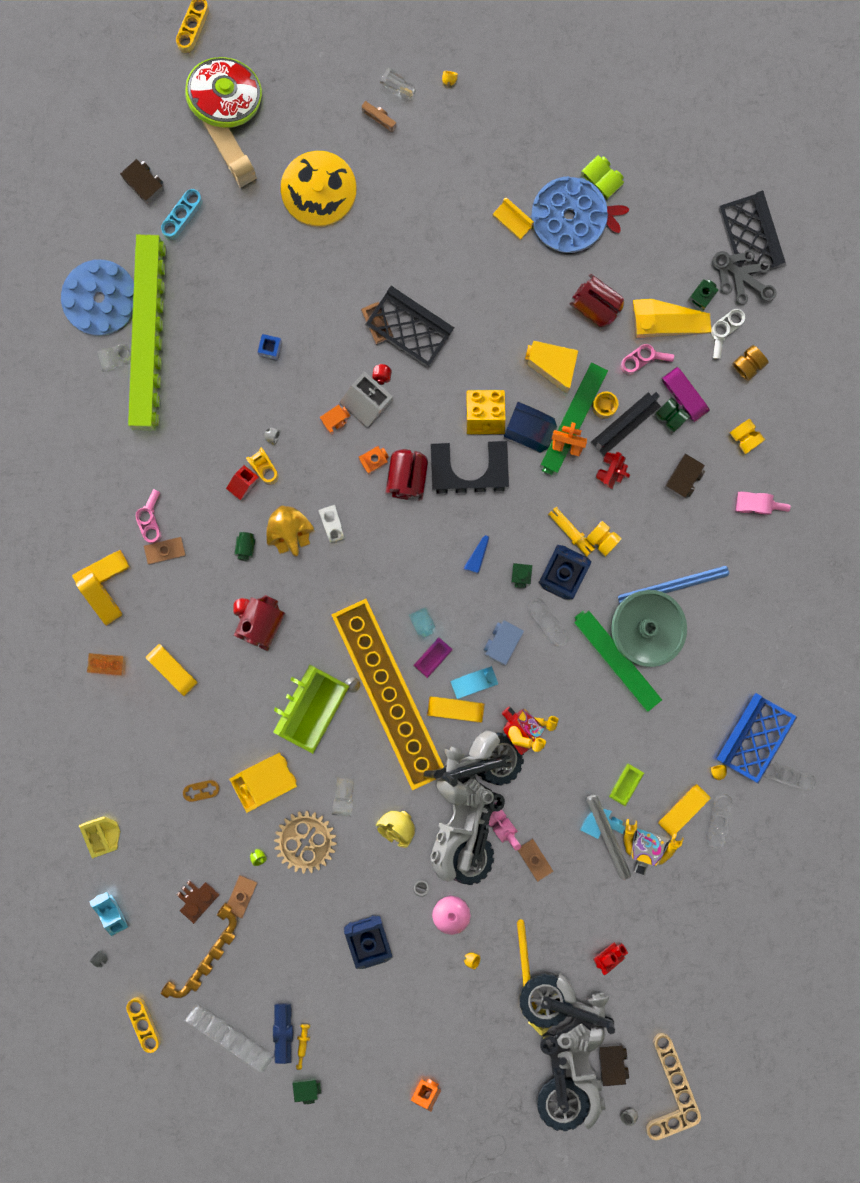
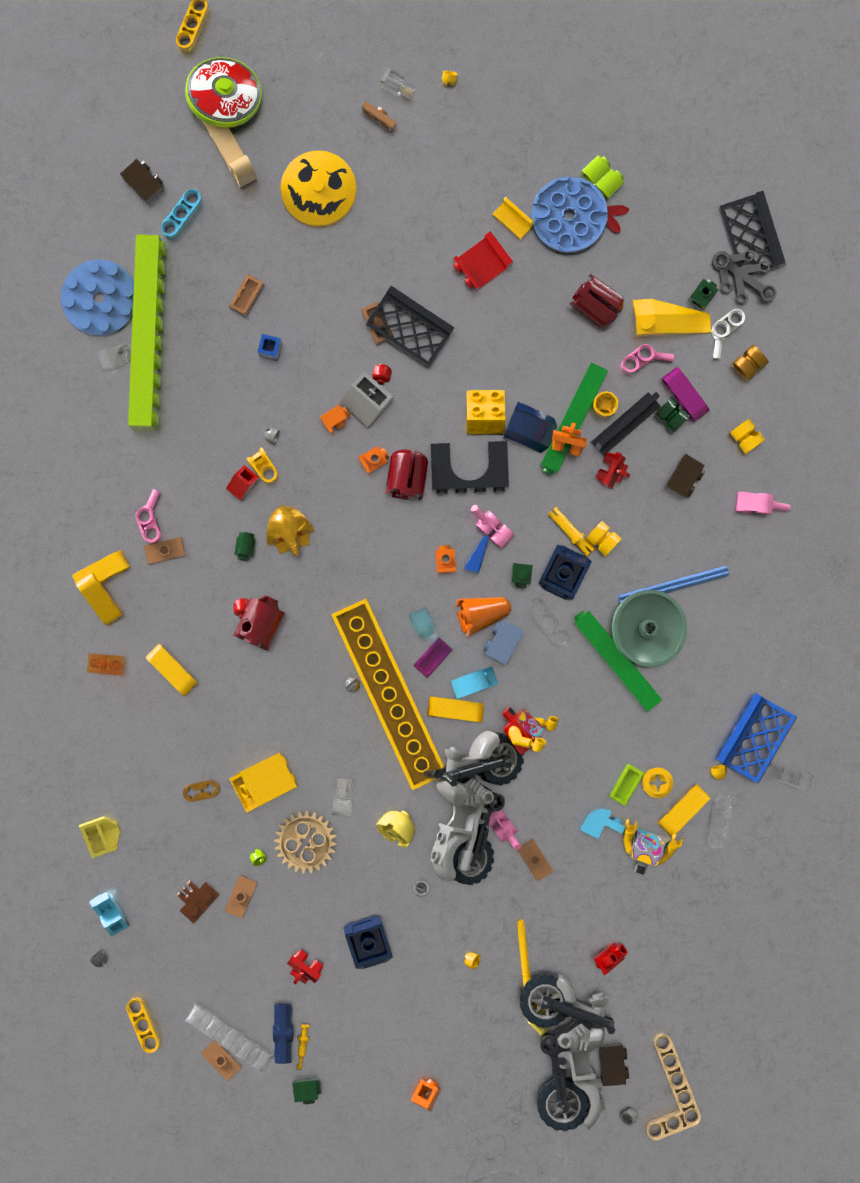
pearl gold bar [160,903,237,998] -> none
lime piece [273,664,349,754] -> none
white leg [318,505,345,543] -> none
bright pink cylinder [432,896,471,935] -> none
yellow slope [525,341,578,393] -> none
light grey axle [587,794,631,880] -> none
none -> medium nougat plate [201,1039,242,1082]
none -> medium nougat plate [229,273,264,317]
none -> red hips [287,950,323,984]
none -> orange brick [435,545,457,574]
none -> red panel [453,231,513,291]
none -> orange cone [456,597,511,636]
none -> bright pink beam [471,505,515,549]
none -> yellow gear [642,767,673,798]

